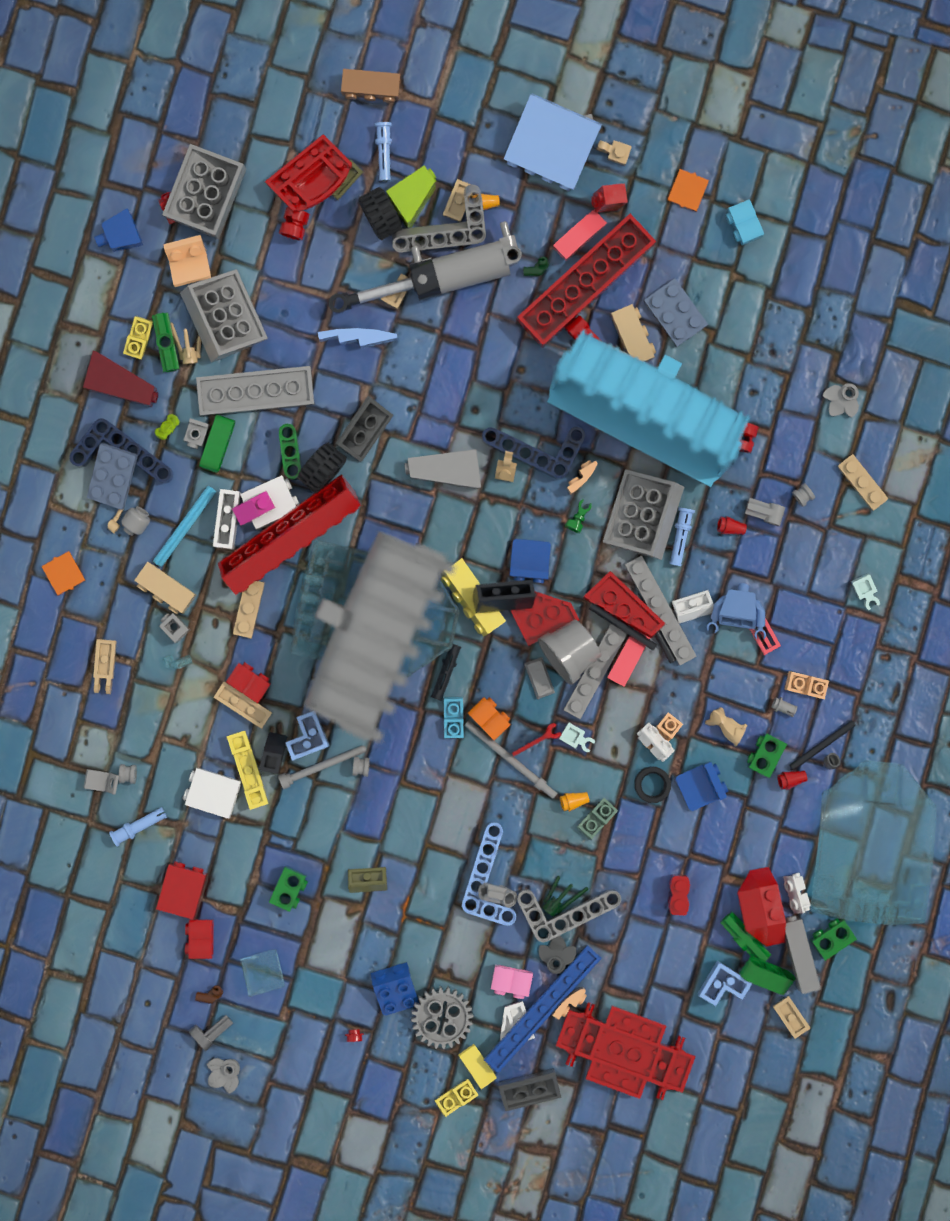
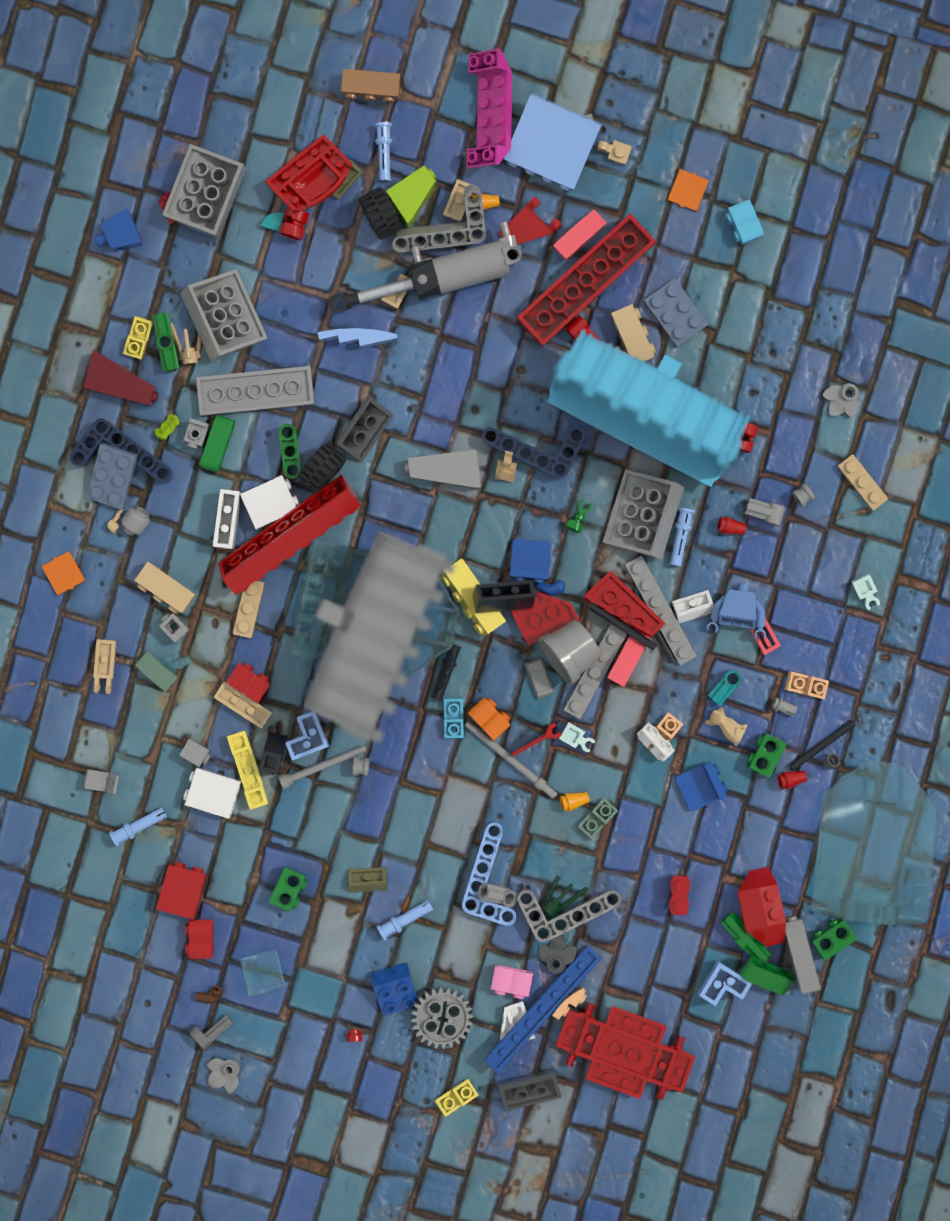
light grey wheel [119,764,137,784] -> none
medium azure axle [153,486,216,567] -> none
light nougat bracket [163,235,211,287] -> none
dark pink slope [232,491,275,526] -> none
light yellow slope [458,1044,497,1089] -> none
dark green arm [523,257,549,276] -> none
light nougat slope [566,460,598,495] -> none
red brick [591,183,628,213] -> none
black tyre [634,767,671,803] -> none
tan plate [772,996,810,1039] -> none
white hinge [783,873,811,914] -> none
none -> sand green slope [135,650,178,692]
none -> light grey brick [179,738,211,767]
none -> teal tile [261,212,284,232]
none -> light blue pin [376,899,433,941]
none -> dark pink slope [466,49,512,169]
none -> red flag [499,197,562,245]
none -> blue arm [536,580,566,596]
none -> teal piece [708,669,742,706]

